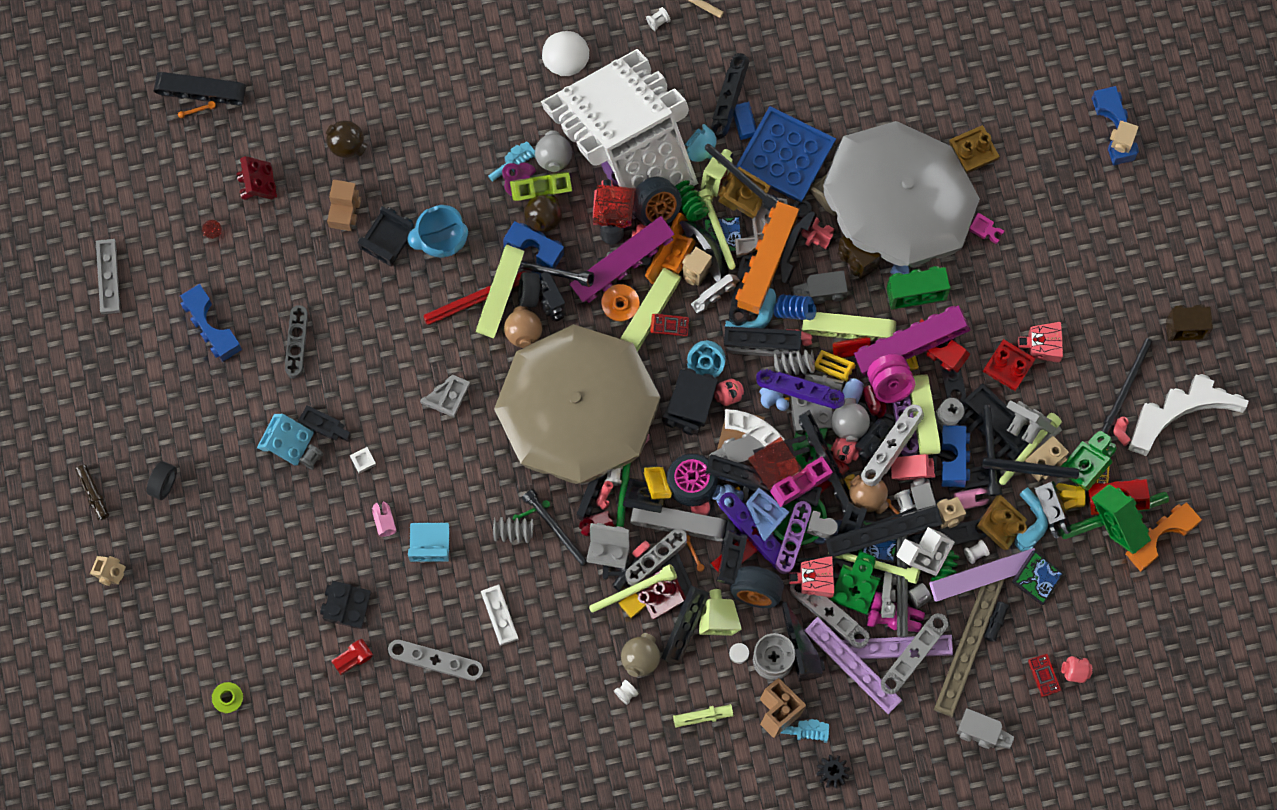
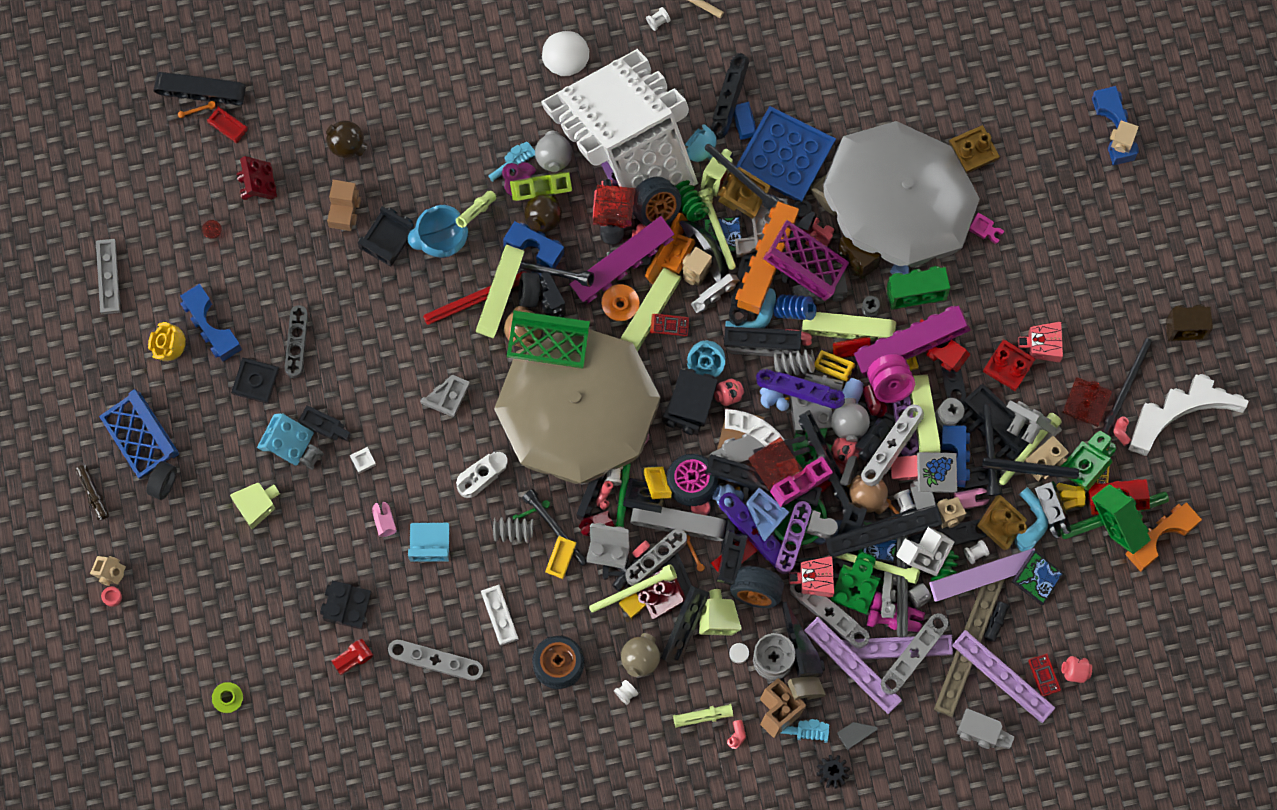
none -> blue fence [99,389,180,479]
none -> coral tile [101,586,122,607]
none -> yellow cylinder [148,322,186,361]
none -> red tile [207,106,248,144]
none -> yellowish green torso [230,483,280,529]
none -> black tile [231,357,280,404]
none -> yellowish green pin [456,191,496,228]
none -> white piece [456,452,508,498]
none -> green fence [507,310,590,369]
none -> wheel [532,635,584,689]
none -> yellow tile [545,536,577,579]
none -> coral arm [727,720,746,749]
none -> magenta fence [763,220,849,301]
none -> dark tan slope [787,677,826,700]
none -> dark grey tile [837,722,878,750]
none -> dark grey tile [840,456,858,486]
none -> dark grey bush [861,296,880,317]
none -> light grey tile [917,452,957,493]
none -> lavender tile [952,630,1055,723]
none -> clear red plate [1062,377,1112,427]

